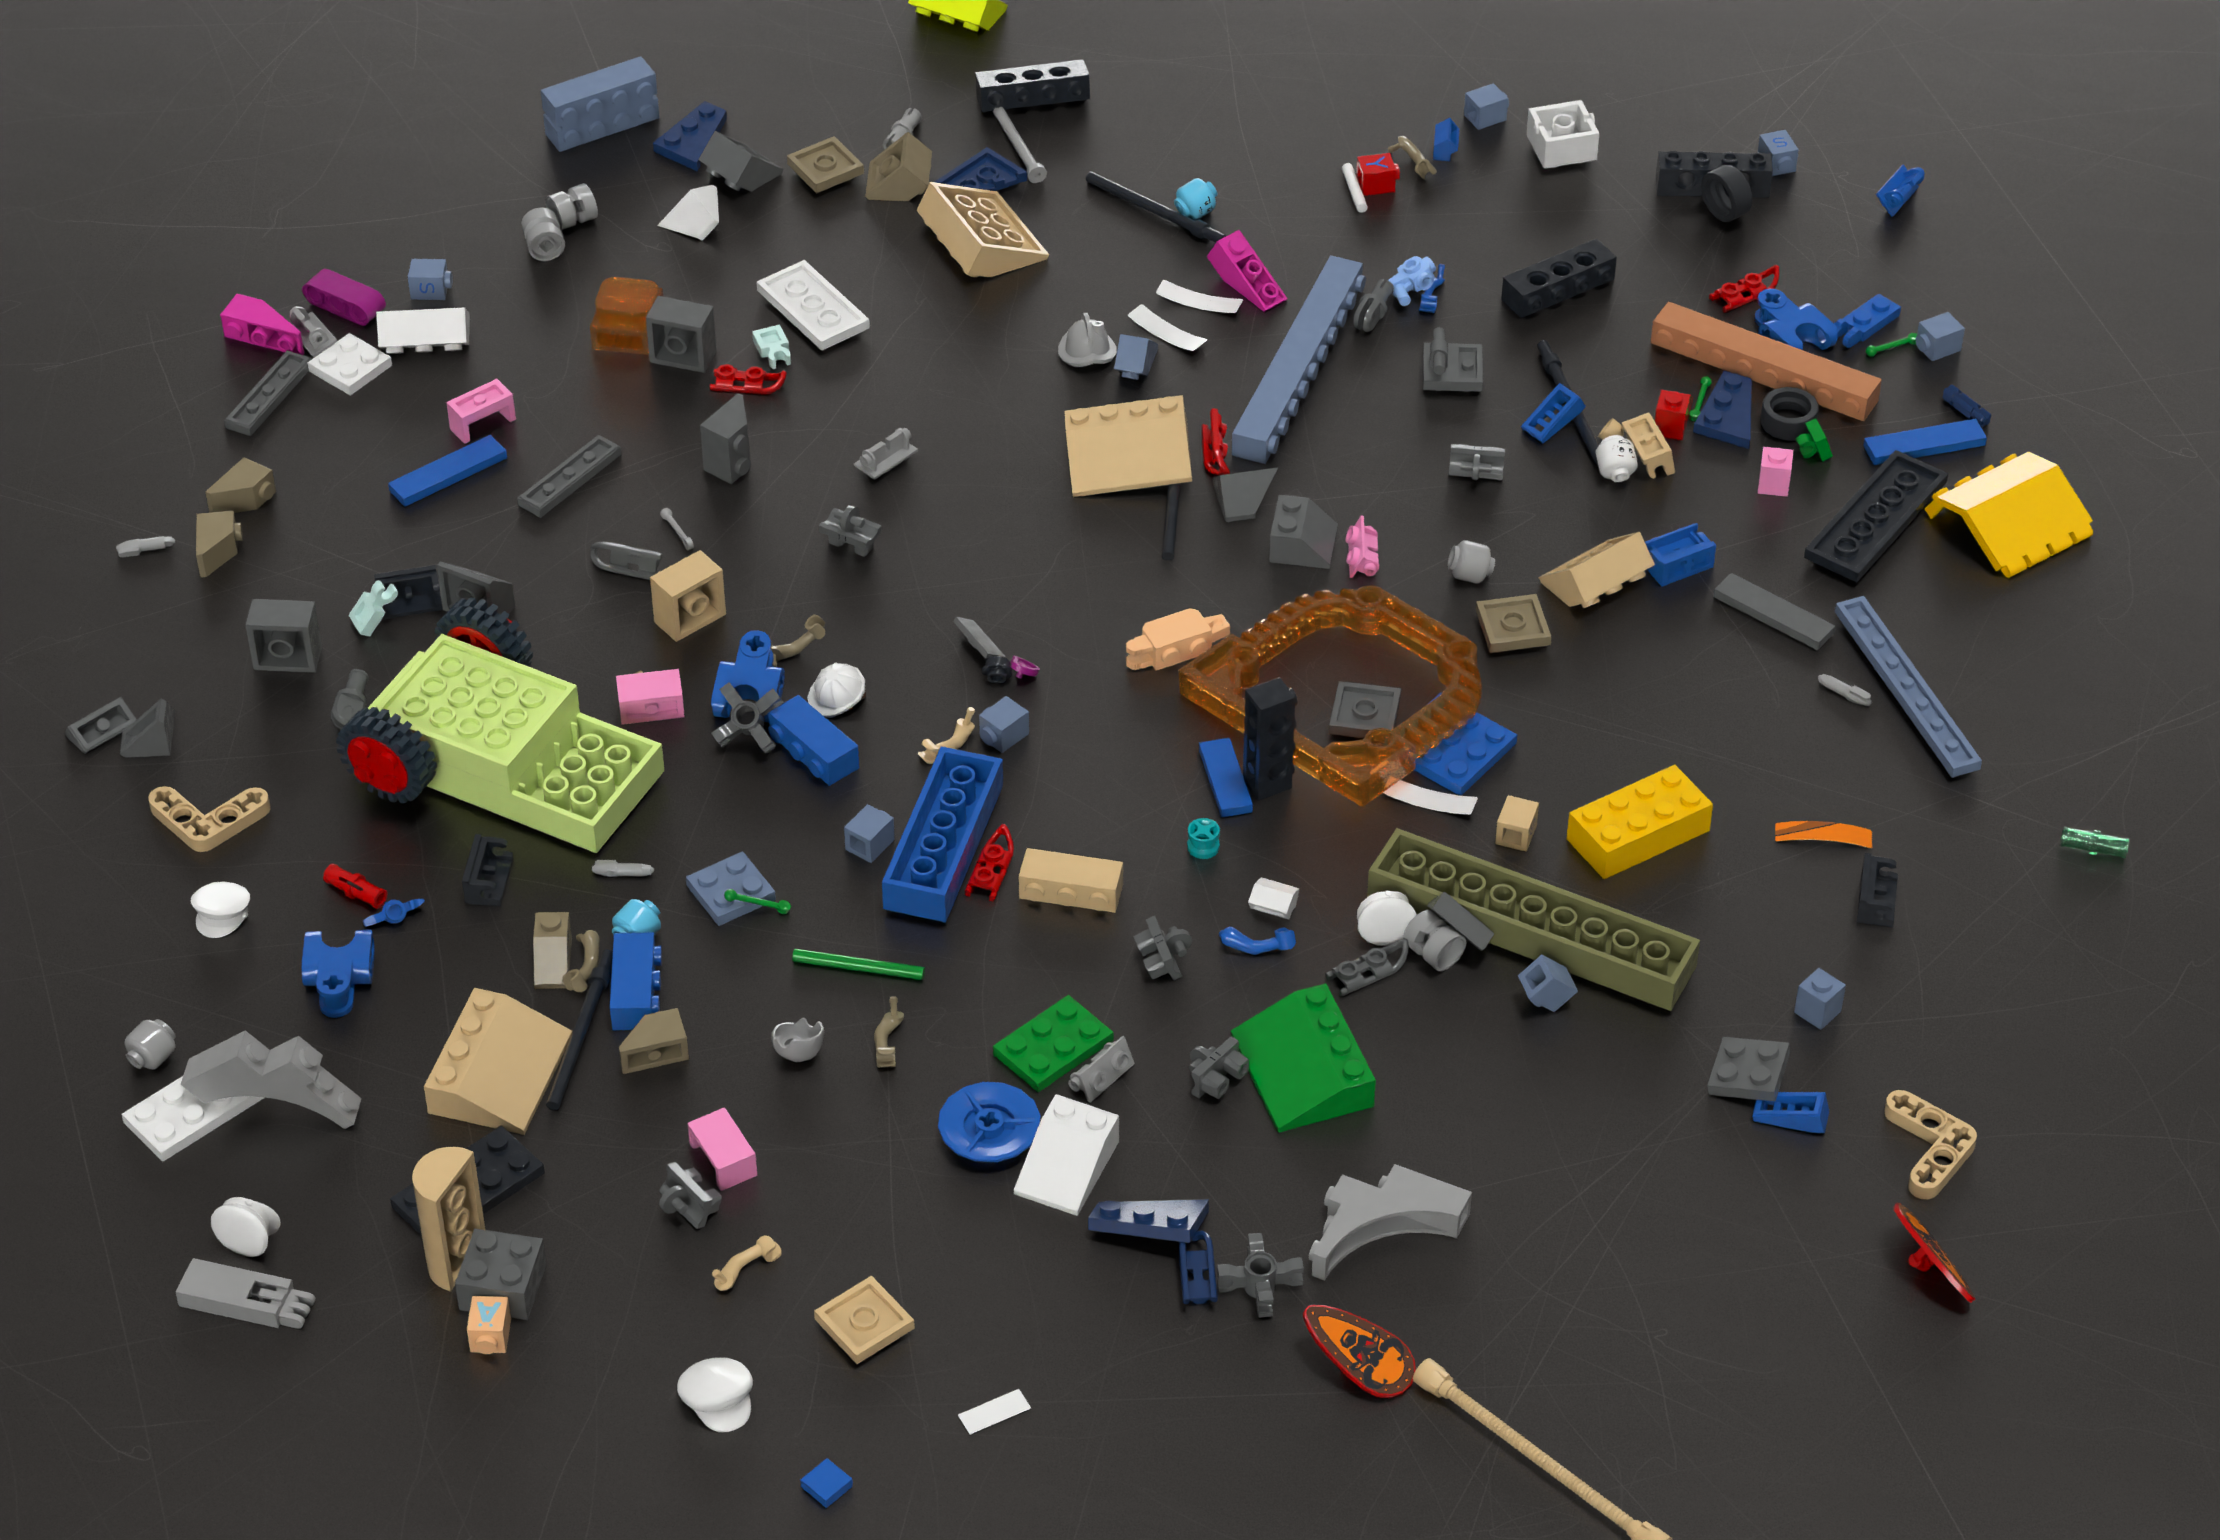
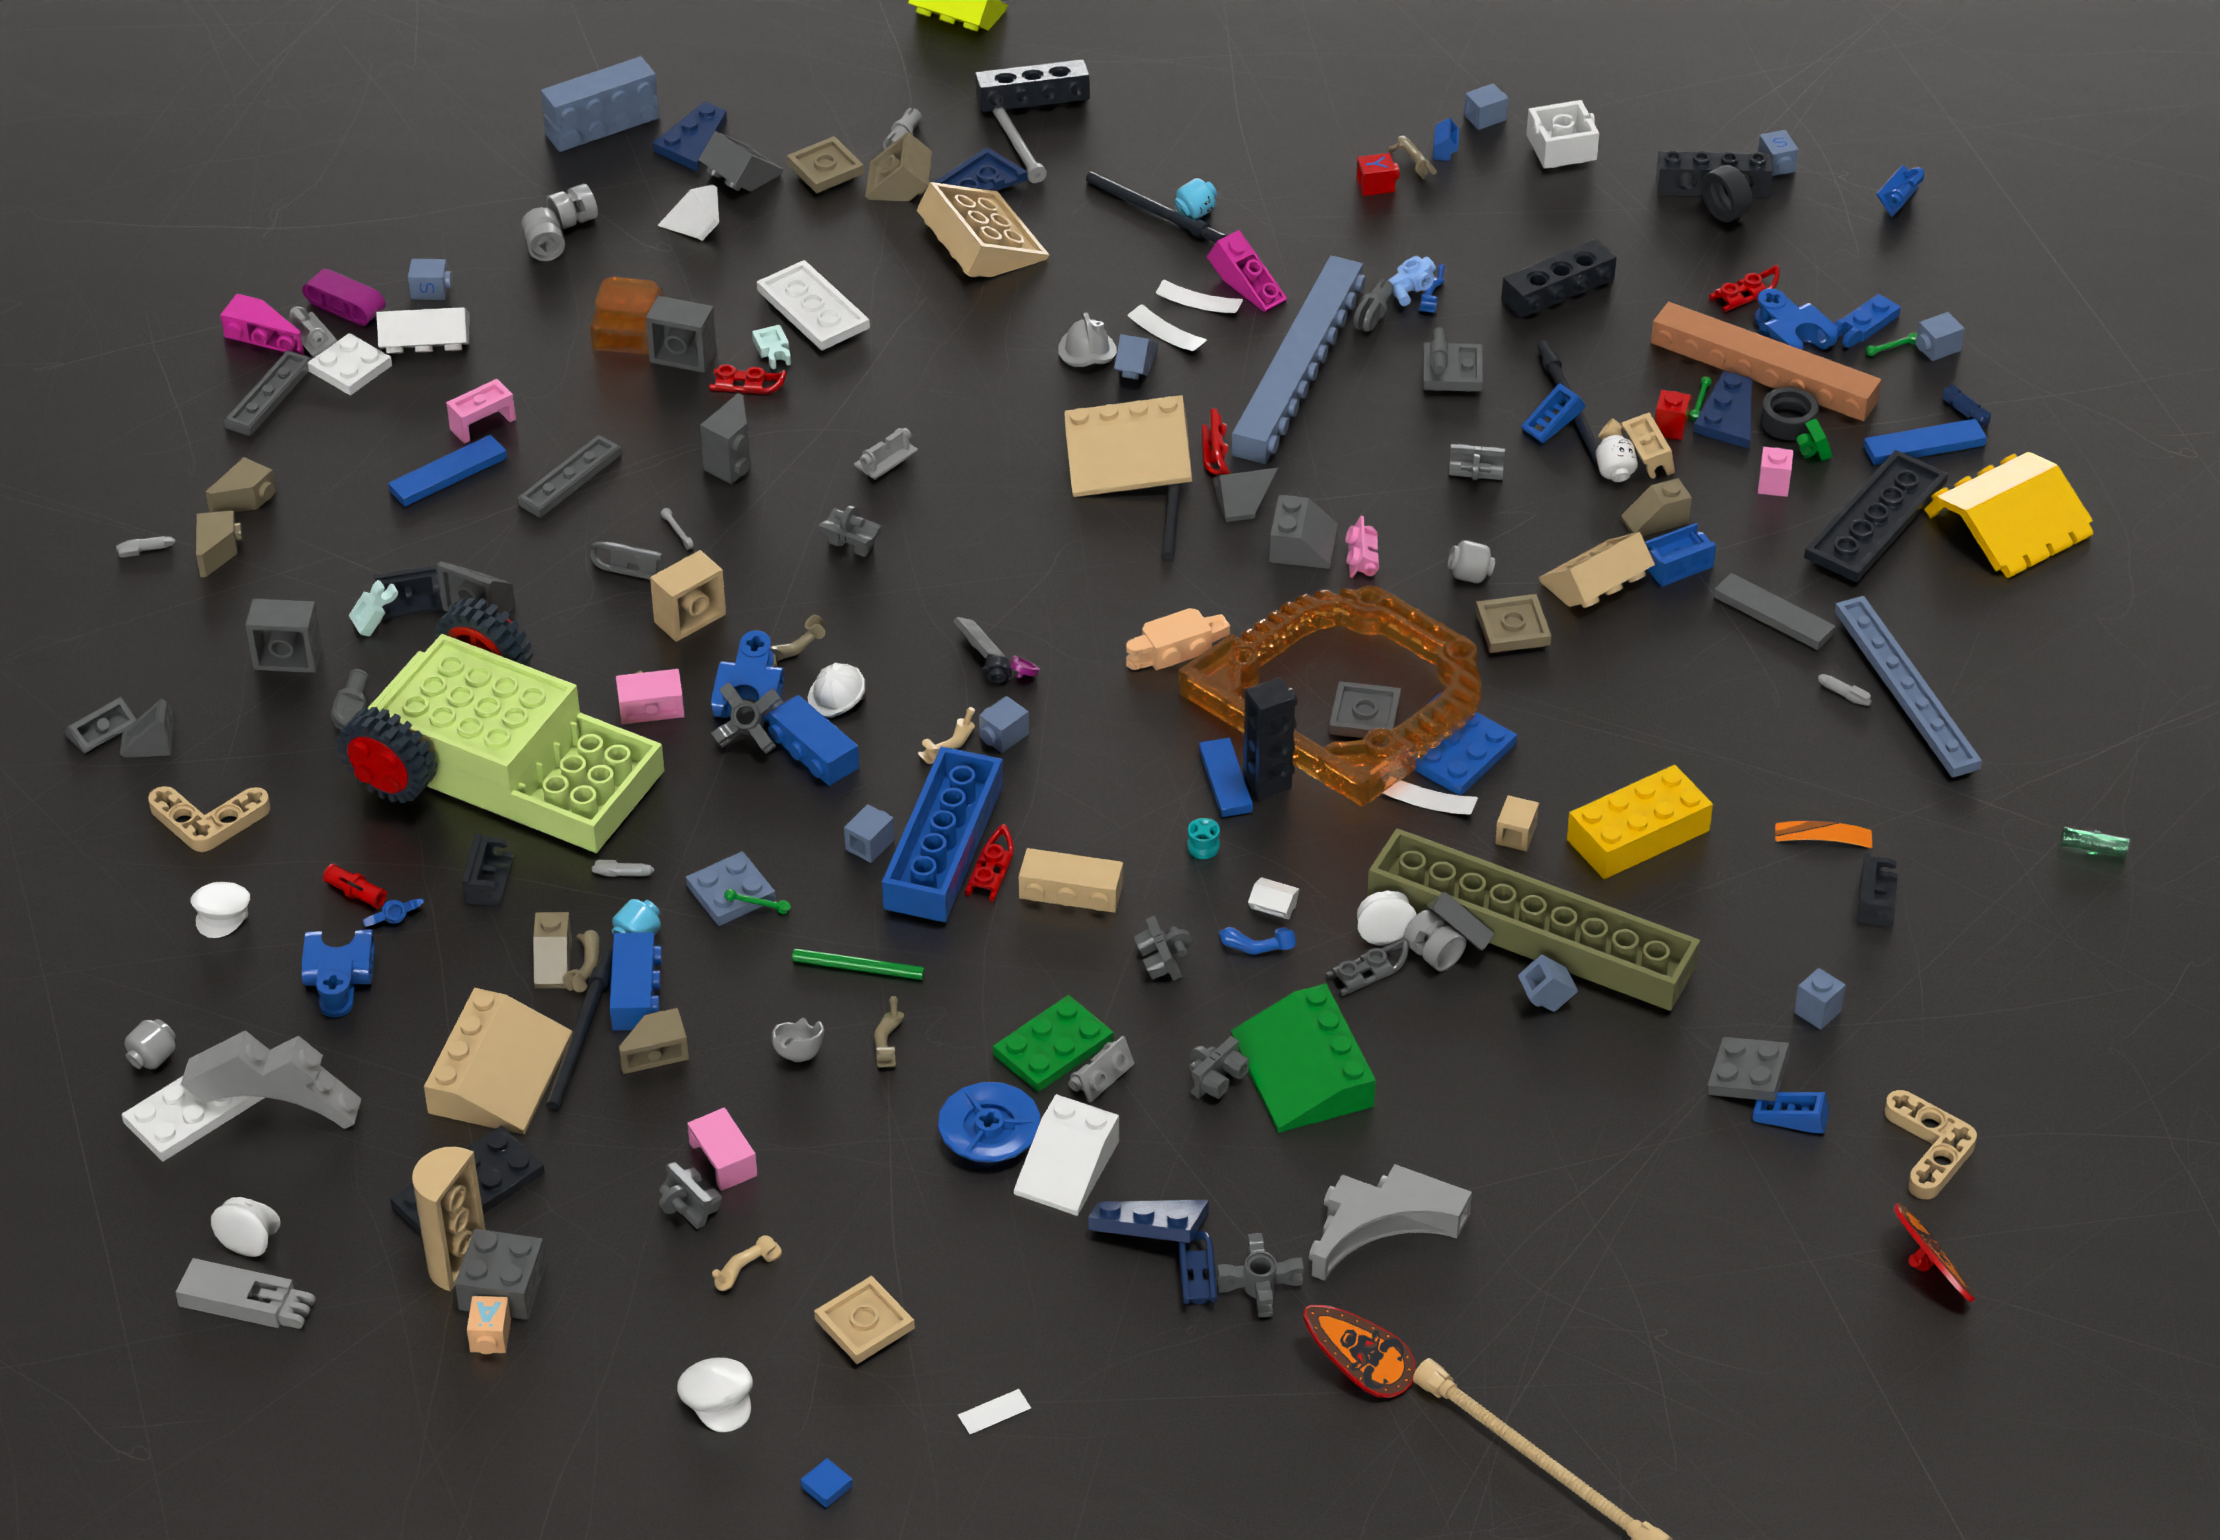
white piece [1342,163,1368,213] -> none
none -> dark tan slope [1621,478,1692,536]

